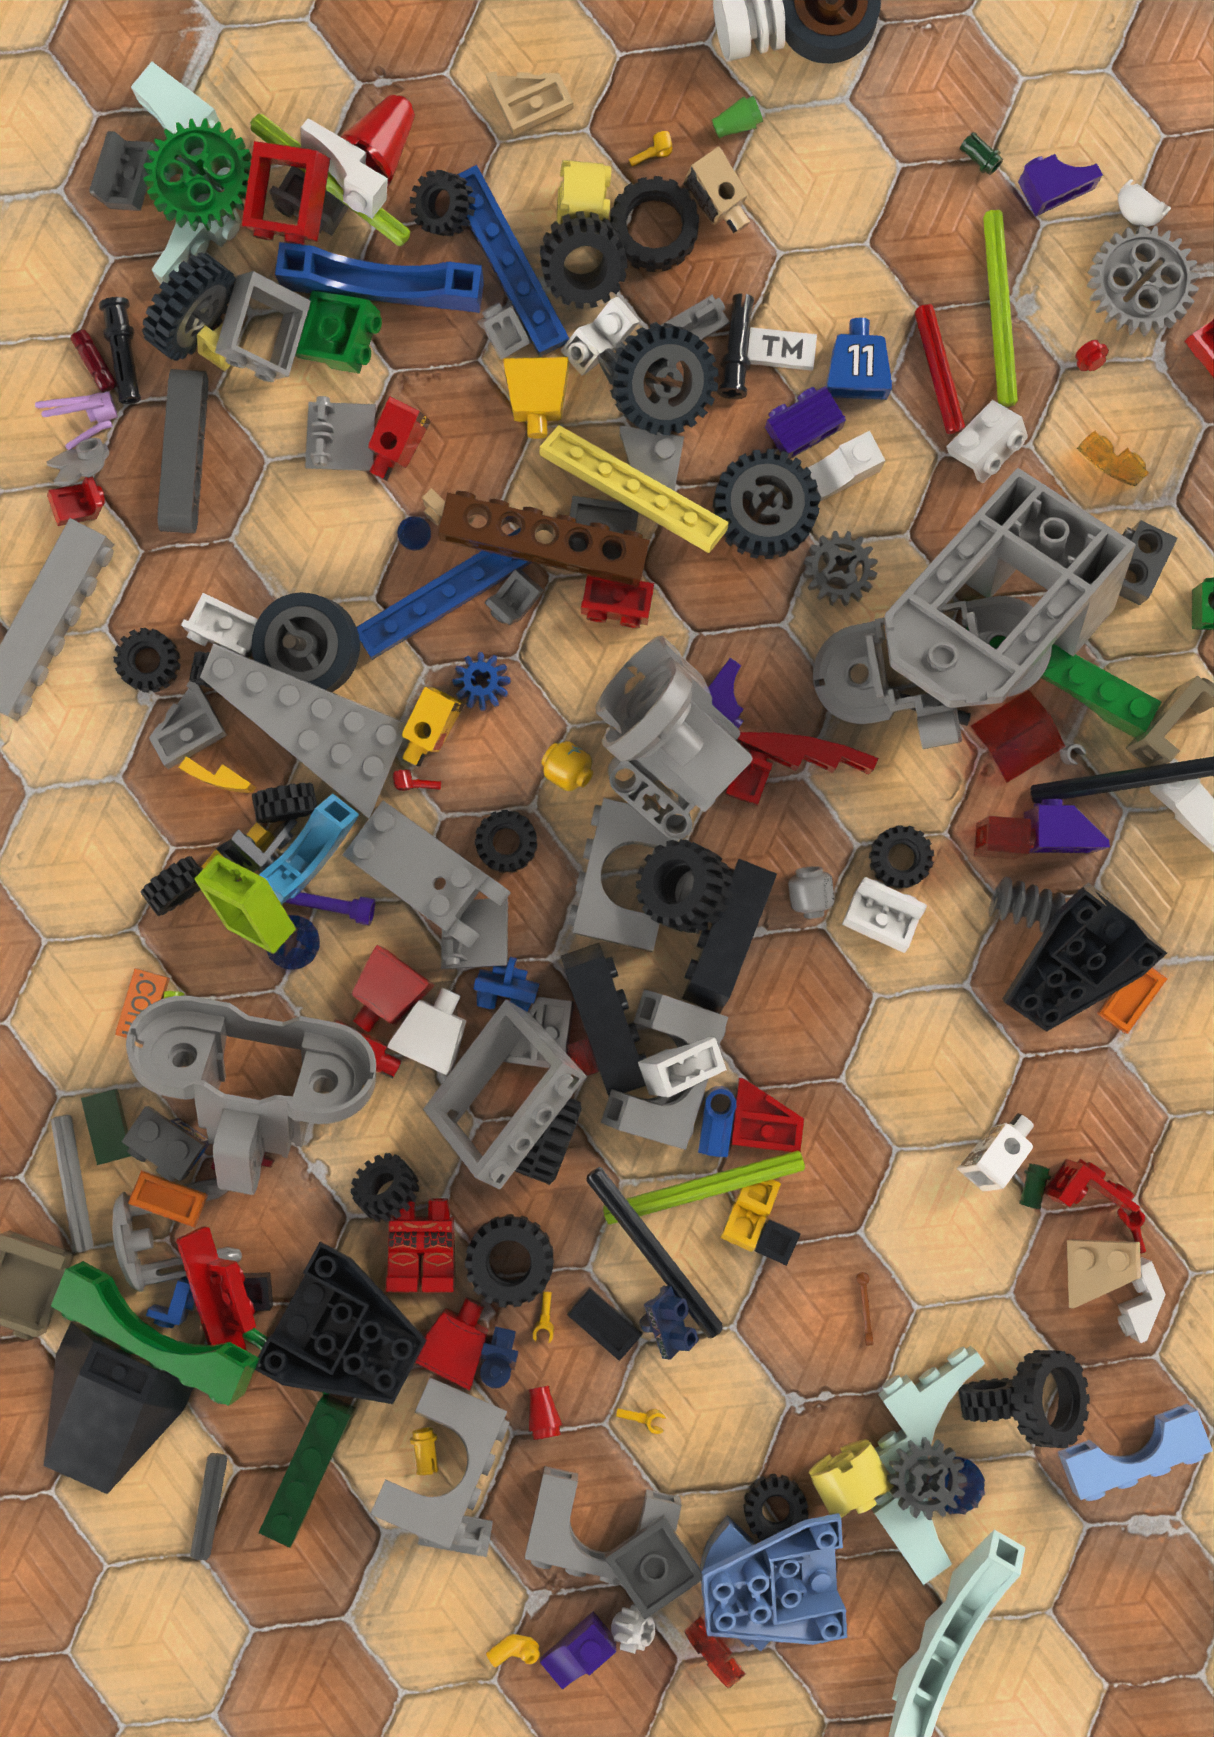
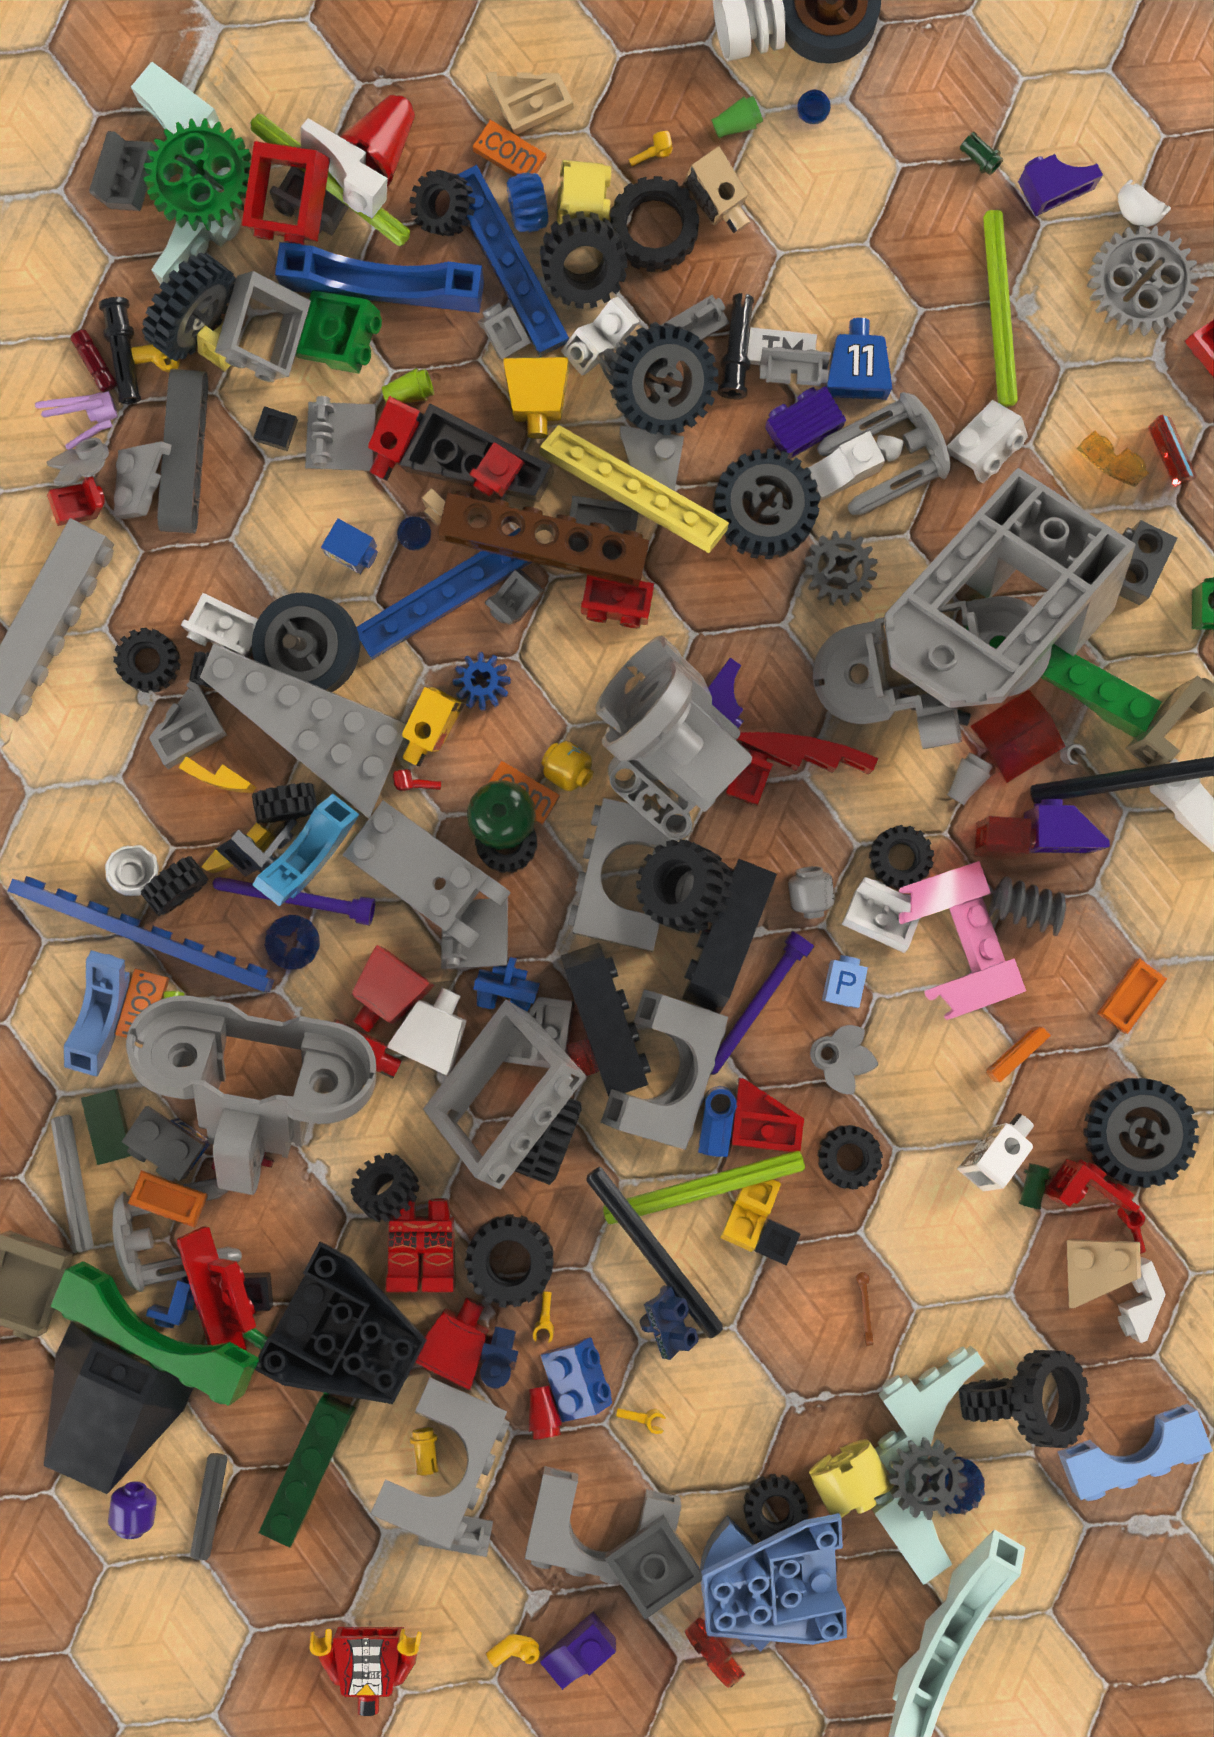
lime window [194,854,296,954] -> none
black tile [567,1287,642,1361] -> none
white gear [611,1605,655,1654] -> none
white arch [638,1037,727,1098] -> none
red axle [915,304,965,435] -> none
black wedge [1002,883,1167,1032] -> none
red plate [1075,340,1109,371] -> none
none -> blue plate [7,876,275,992]
none -> medium blue arch [64,950,130,1077]
none -> white hair [105,845,159,896]
none -> dark purple head [108,1481,157,1539]
none -> light grey wing [114,441,172,519]
none -> yellow arm [131,344,180,372]
none -> black plate [253,406,298,451]
none -> torso [310,1627,422,1716]
none -> blue brick [321,518,378,575]
none -> lime cone [382,368,434,403]
none -> black wedge [399,404,554,502]
none -> dark green cylinder [467,780,536,850]
none -> red bracket [469,442,524,497]
none -> orange tile [472,119,547,176]
none -> orange tile [488,761,560,825]
none -> blue gear [507,172,549,233]
none -> blue bracket [540,1337,612,1422]
none -> dark purple piece [710,931,815,1075]
none -> light grey hinge [759,347,830,387]
none -> clear blue plate [797,89,831,124]
none -> light grey plate [810,1025,878,1095]
none -> light grey piece [817,392,950,515]
none -> black tyre [817,1125,883,1190]
none -> light blue brick [822,955,868,1008]
none -> white hinge [876,435,904,462]
none -> bright pink wedge [899,861,1026,1020]
none -> light grey cone [947,752,993,805]
none -> orange tile [986,1027,1051,1083]
none -> wheel [1083,1078,1199,1188]
none -> clear red slope [1148,414,1197,487]

